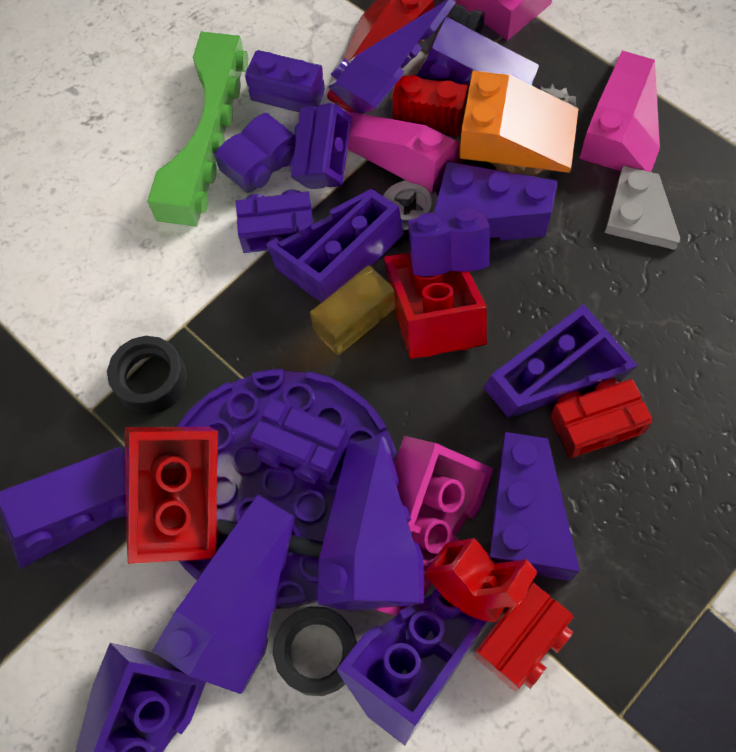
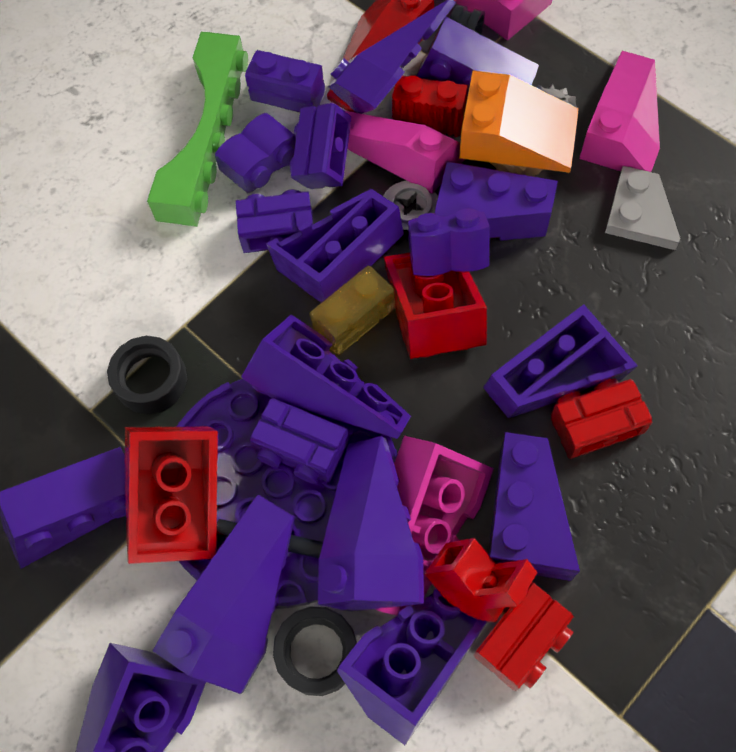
none -> dark purple wedge [241,315,411,439]

